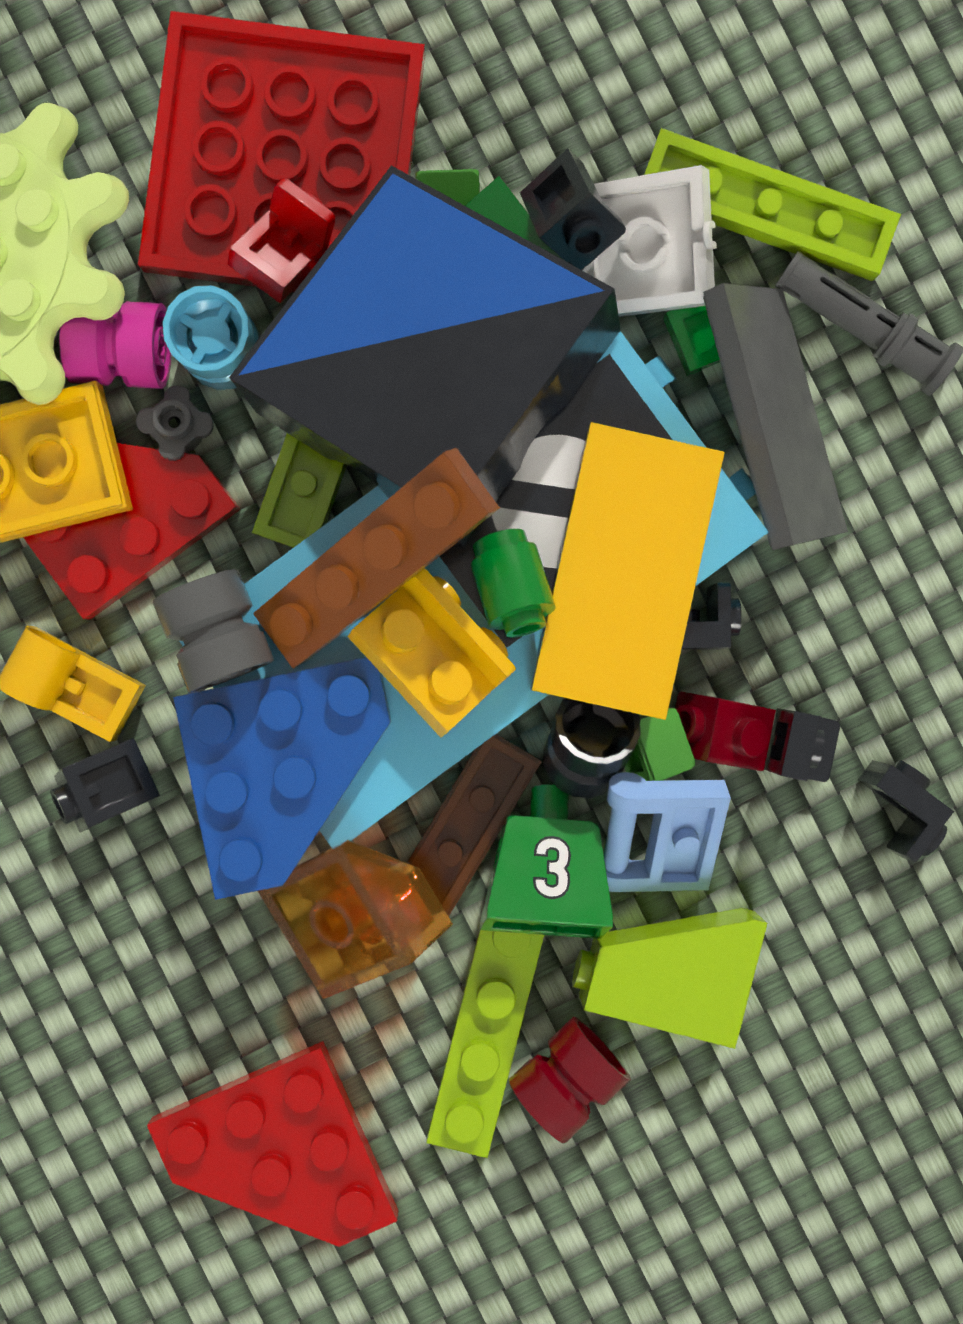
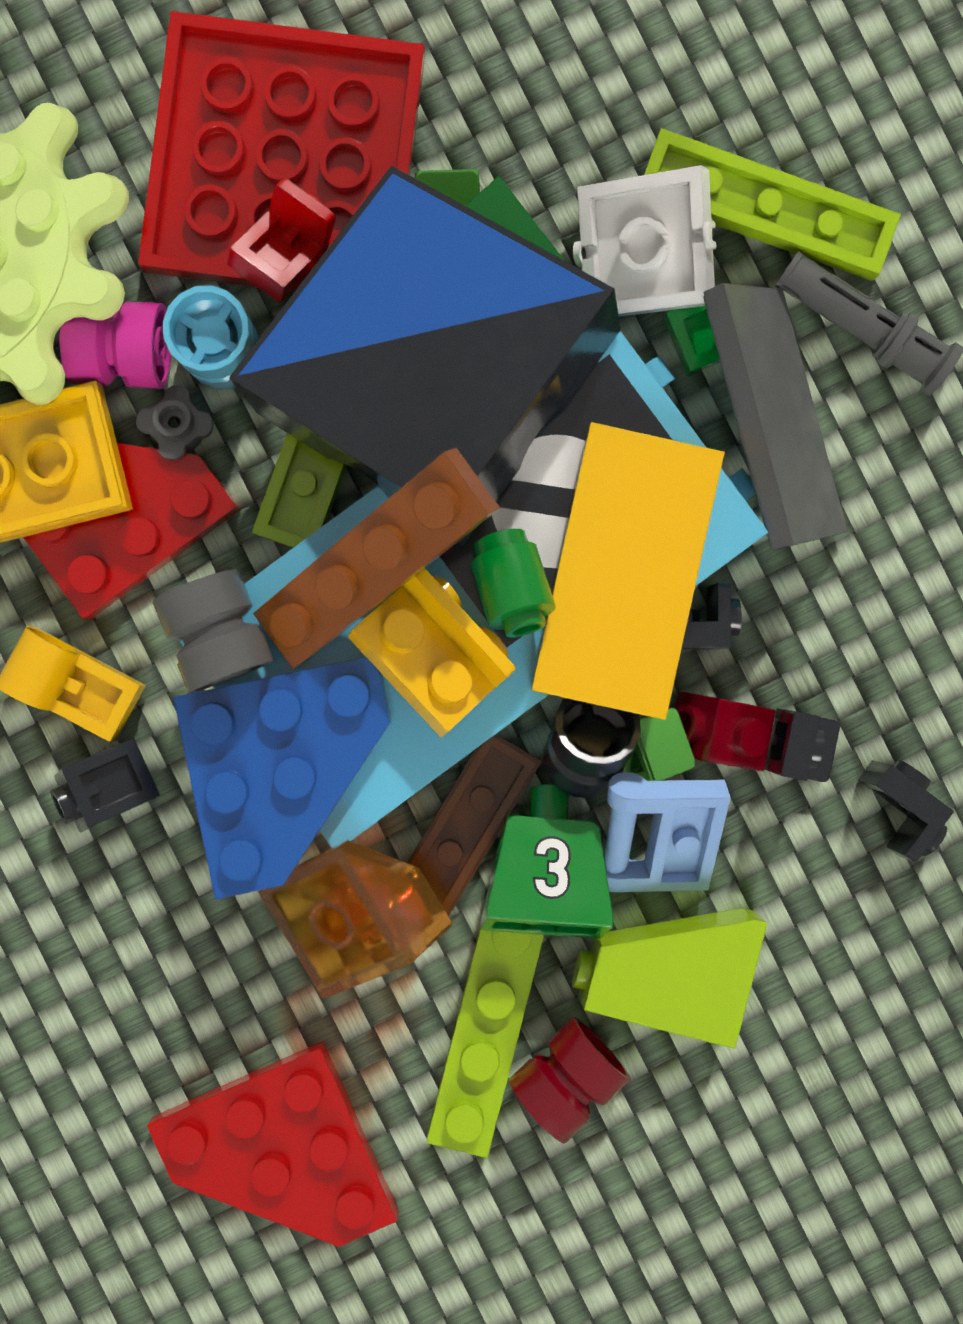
black bracket [520,148,626,270] -> none

